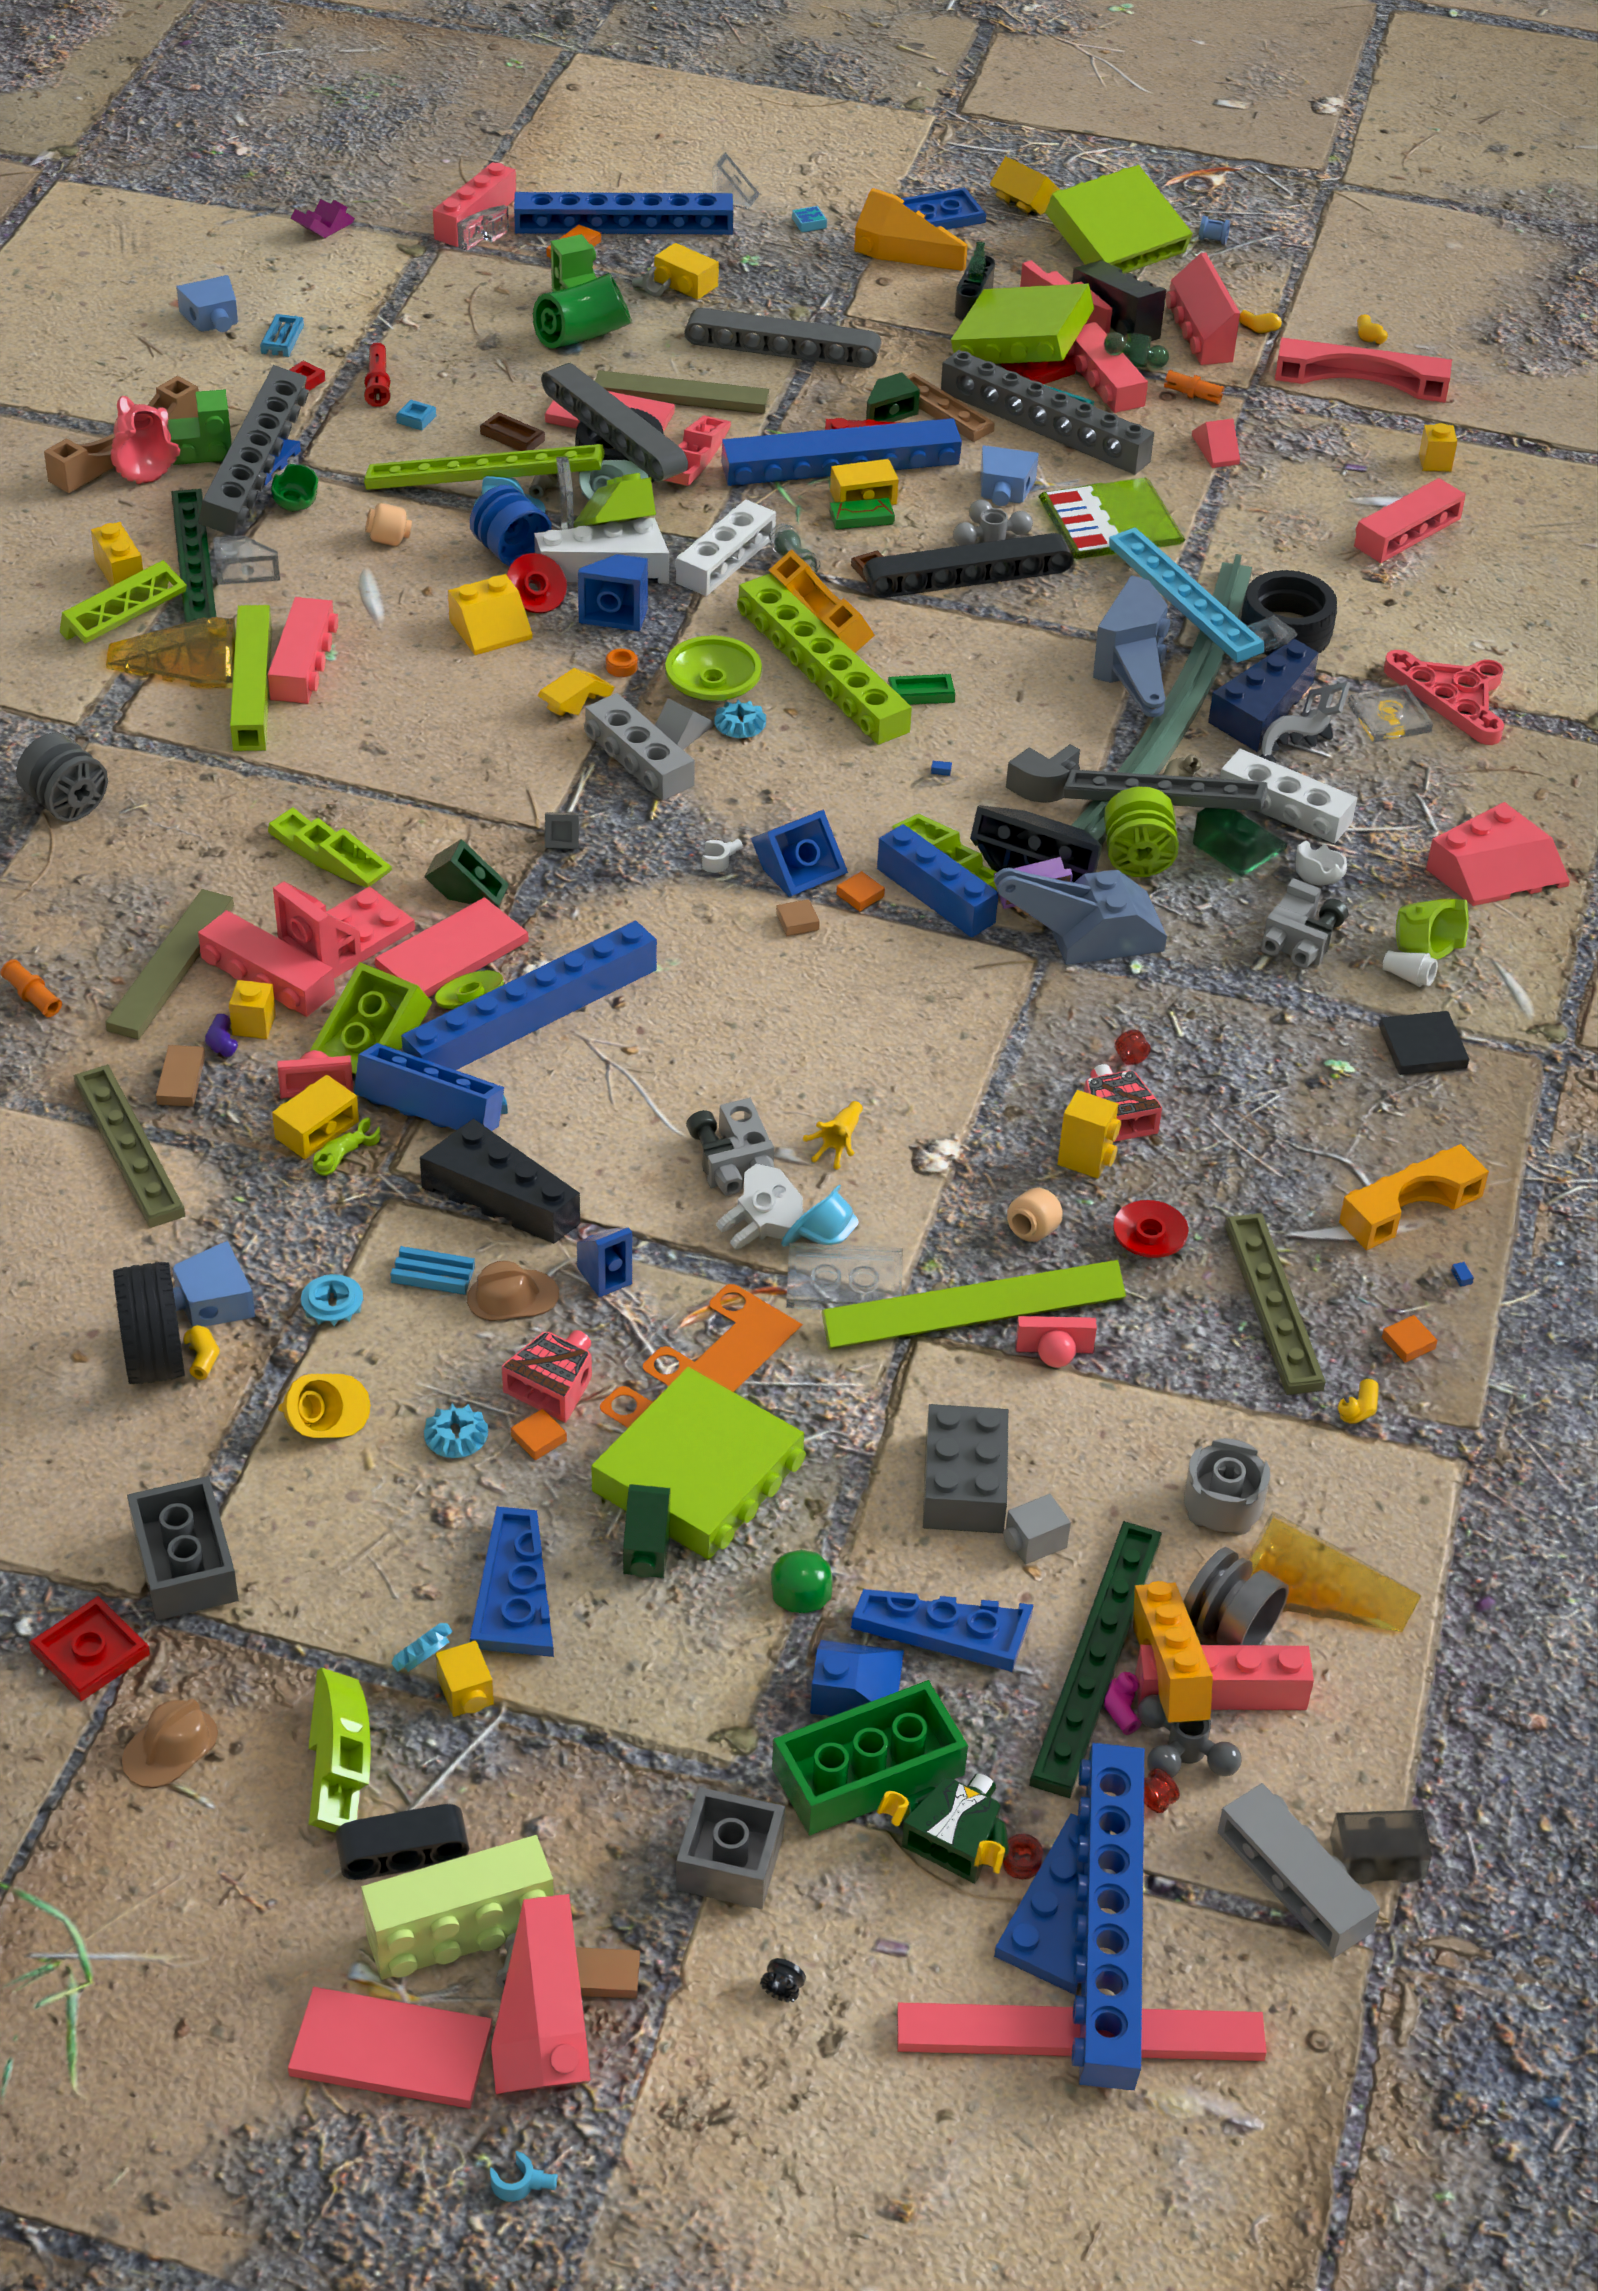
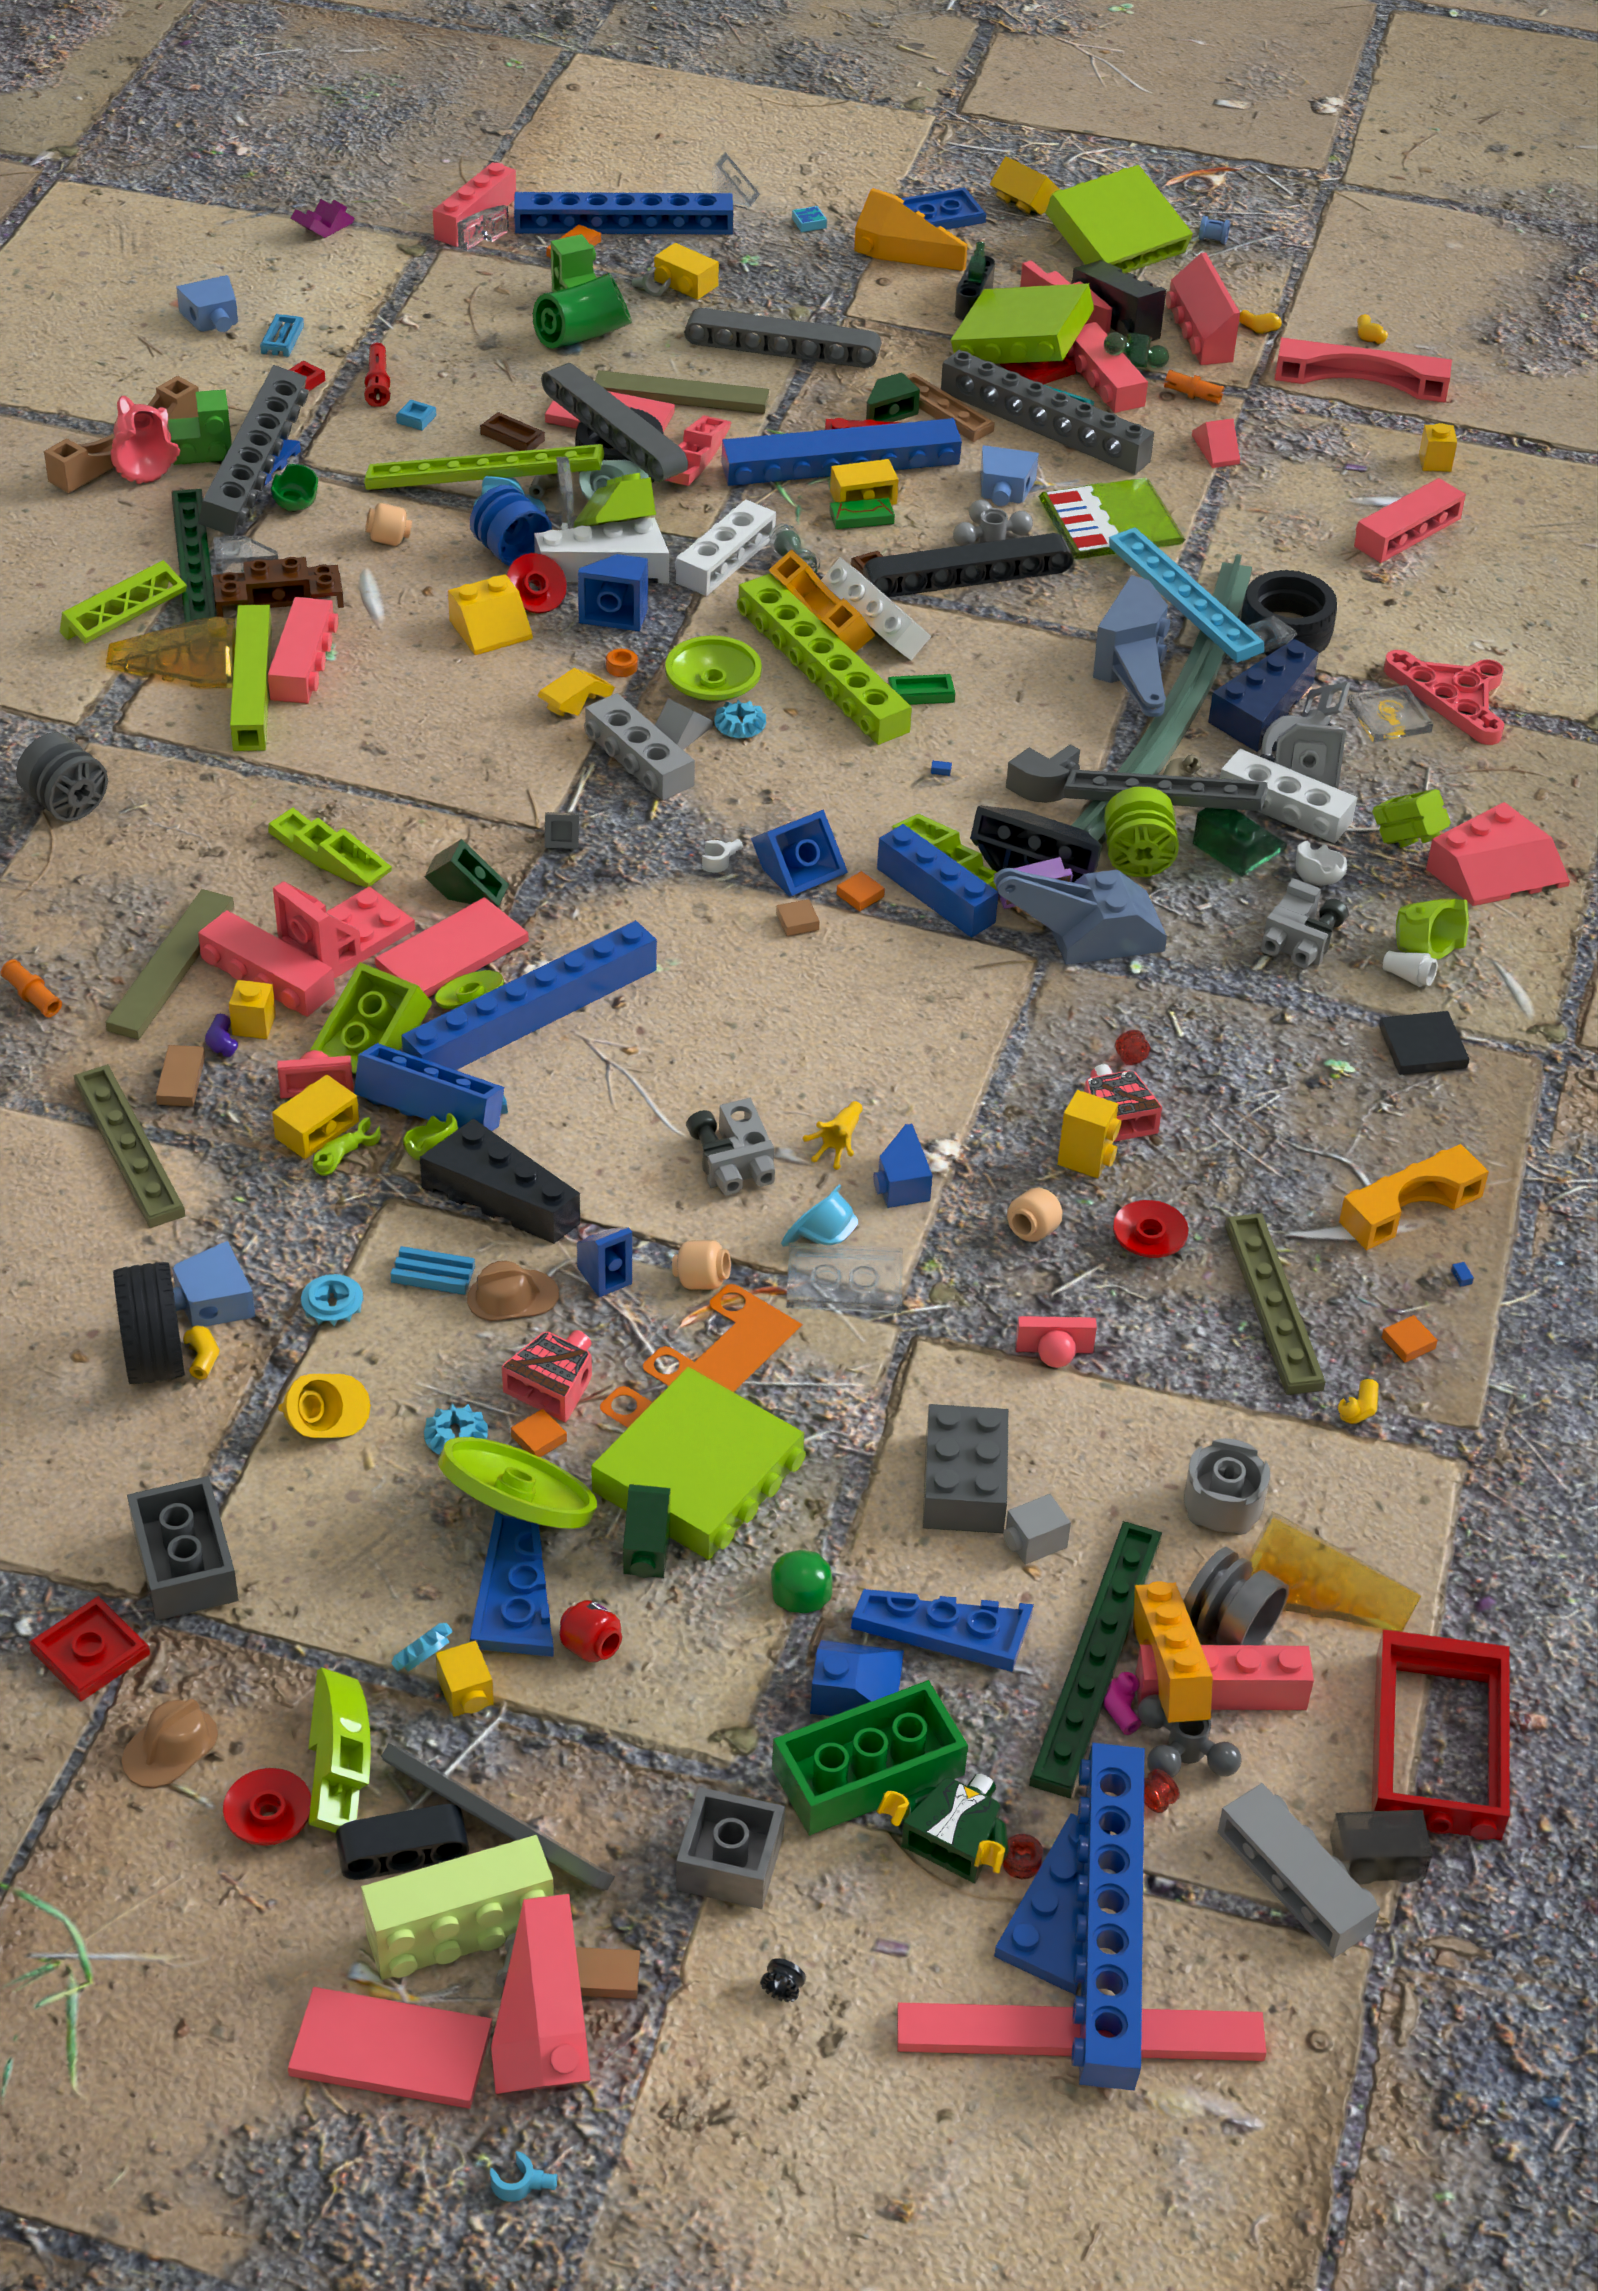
yellow brick [91,522,143,587] -> none
white hinge [716,1164,803,1250] -> none
lime tile [821,1260,1126,1349] -> none
none -> reddish brown bracket [213,557,344,618]
none -> red dish [223,1768,311,1846]
none -> dark grey tile [381,1743,615,1891]
none -> lime hair [403,1113,458,1162]
none -> lime dish [438,1437,597,1529]
none -> red head [559,1600,622,1663]
none -> light nougat head [672,1240,731,1290]
none -> white brick [821,557,931,660]
none -> blue slope [873,1123,933,1208]
none -> light grey piece [1275,723,1346,789]
none -> red door [1371,1629,1510,1840]
none -> lime brick [1372,789,1451,847]

